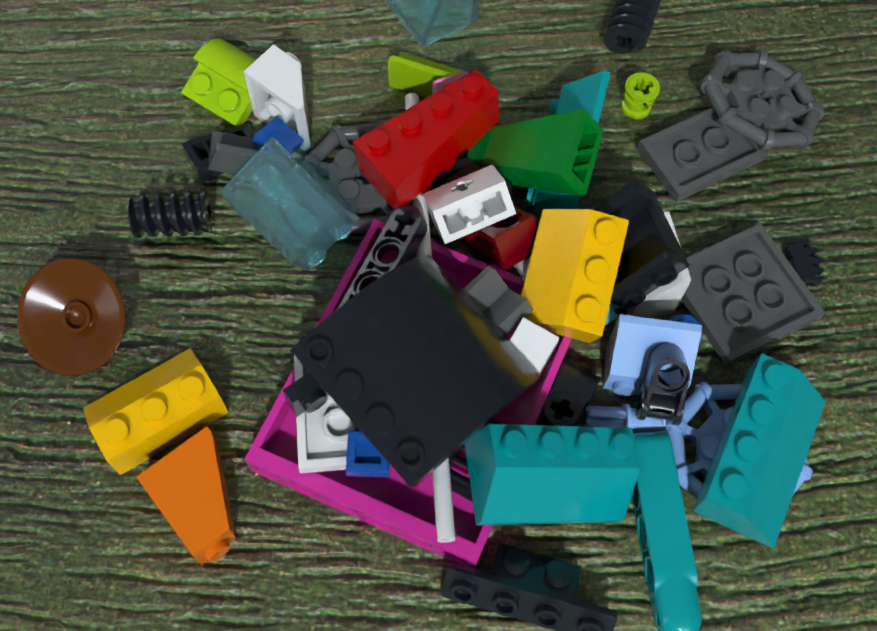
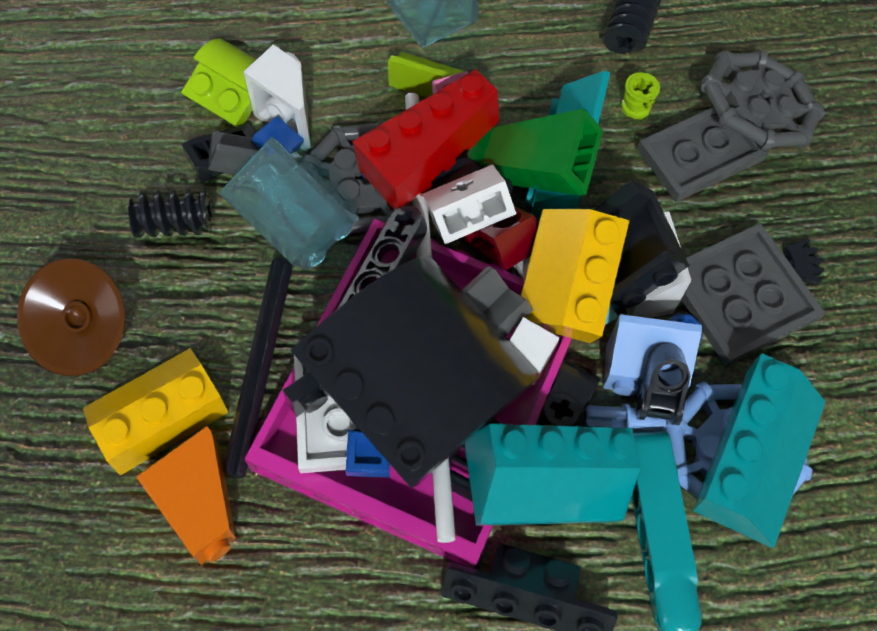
none -> black axle [222,258,292,478]

